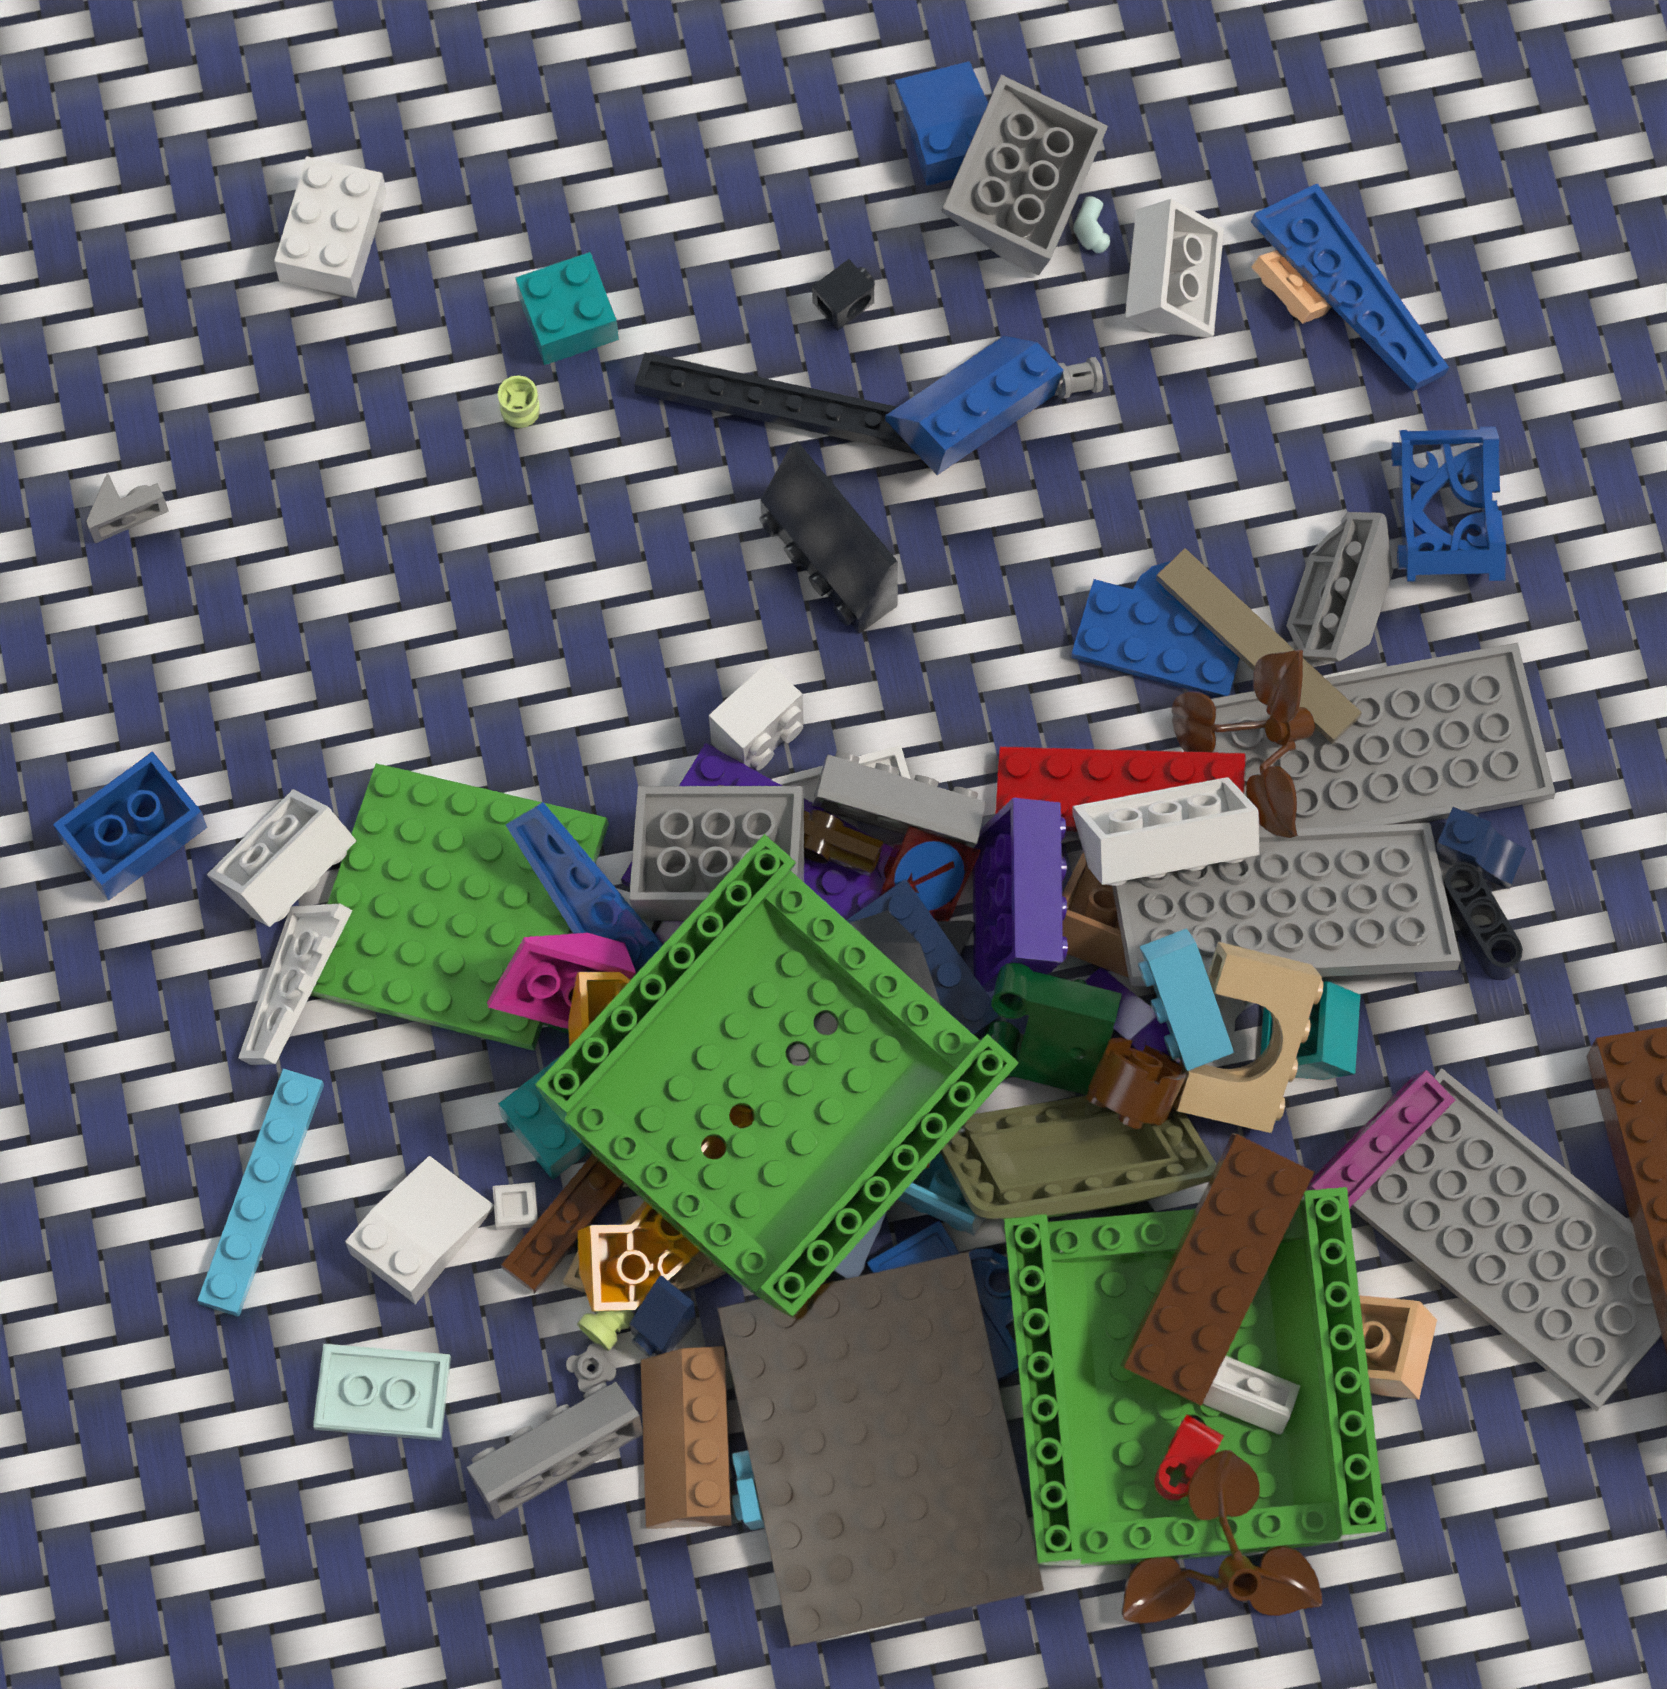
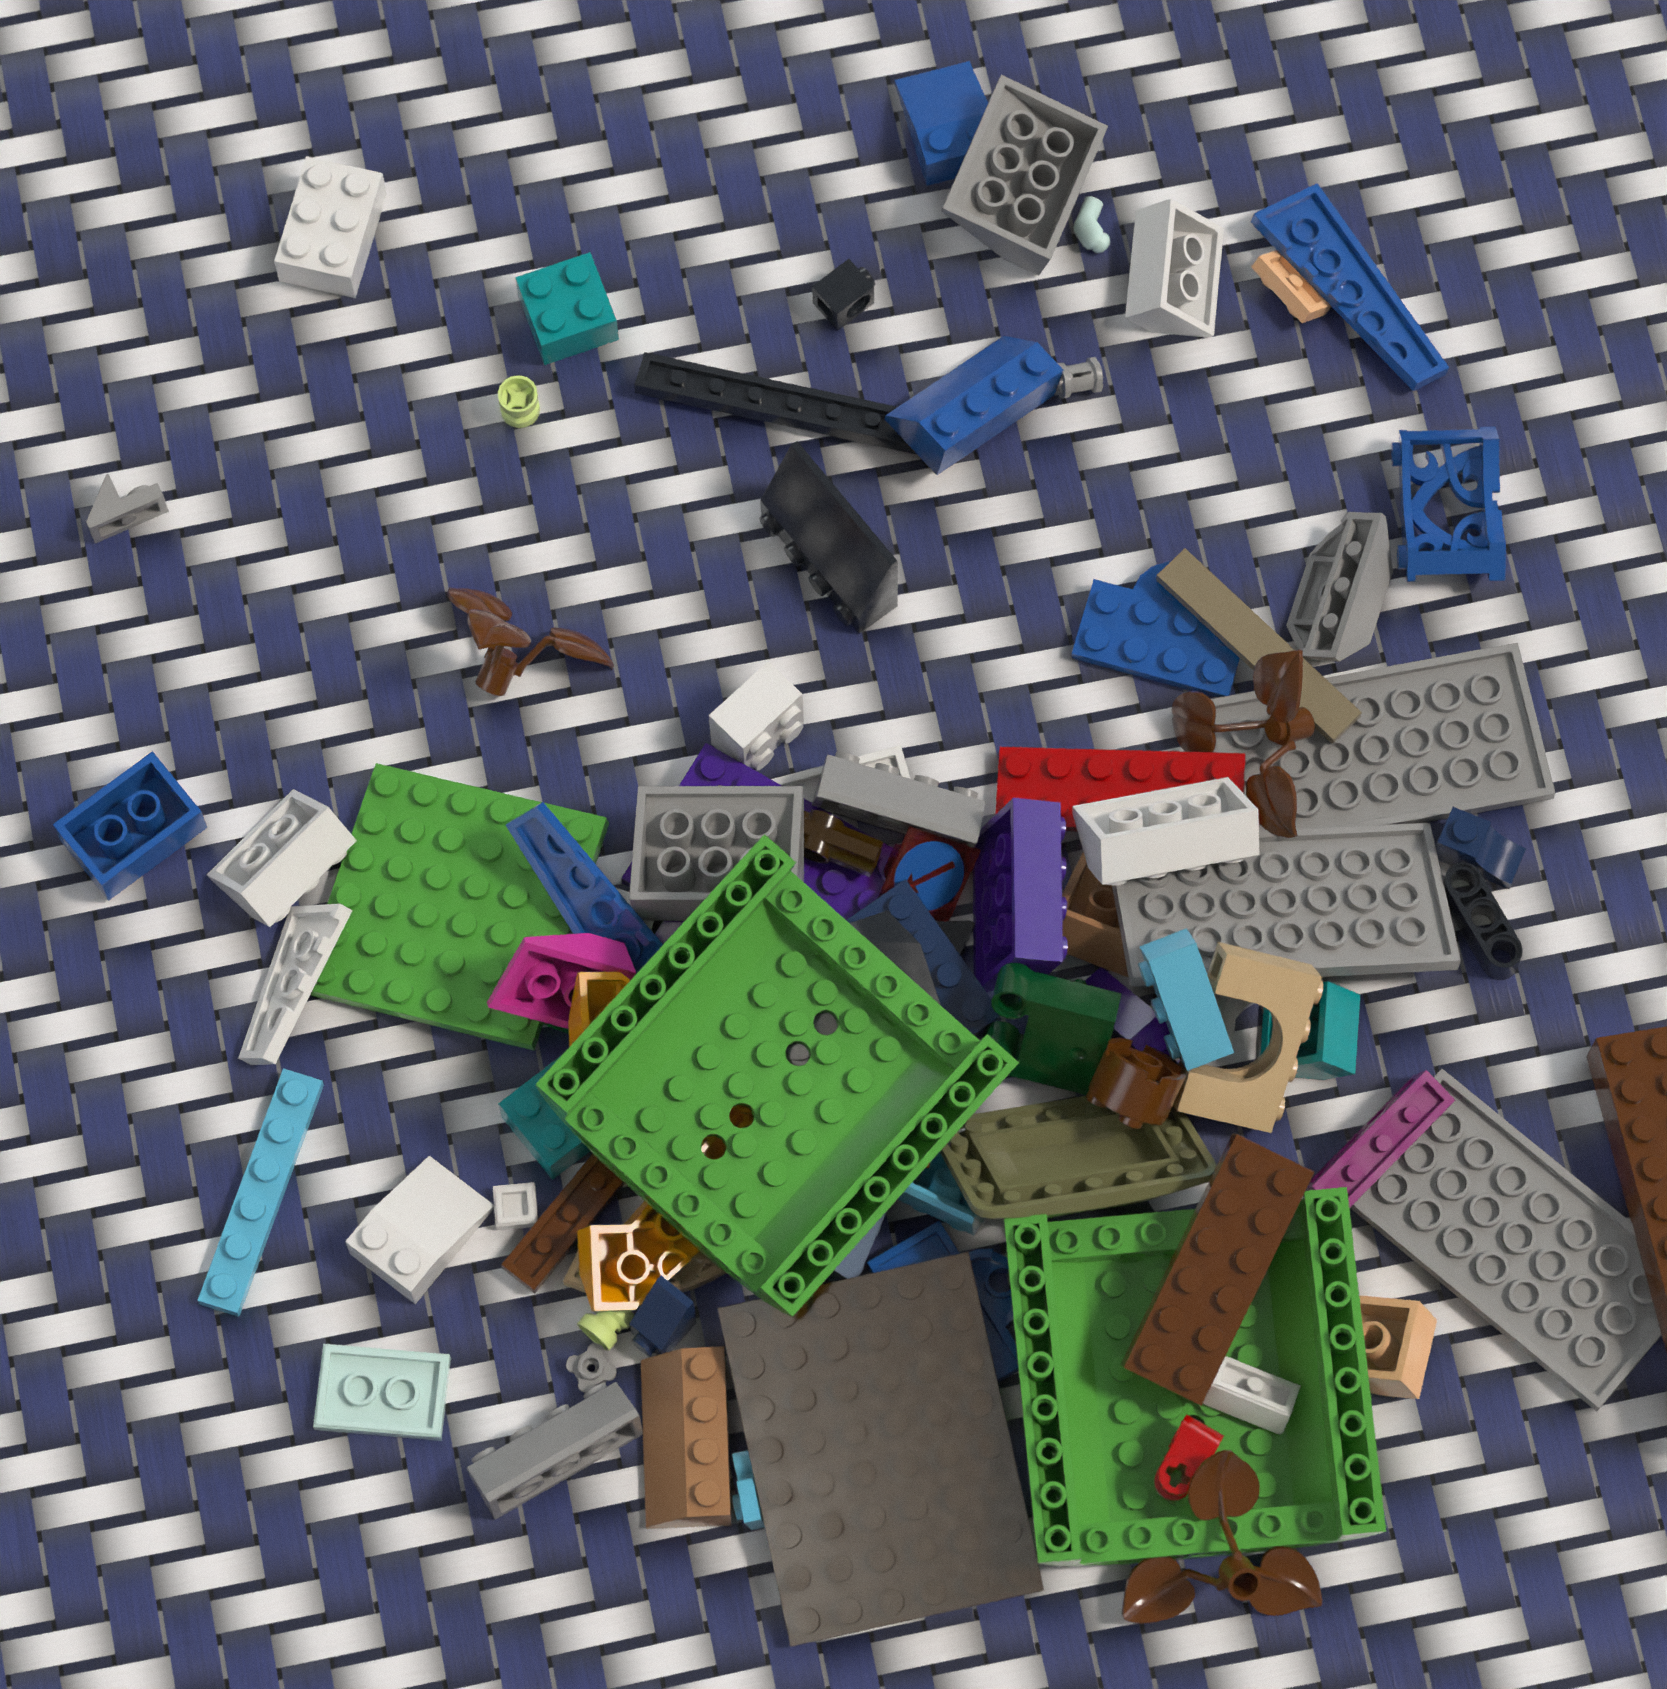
none -> reddish brown plant [447,587,614,696]

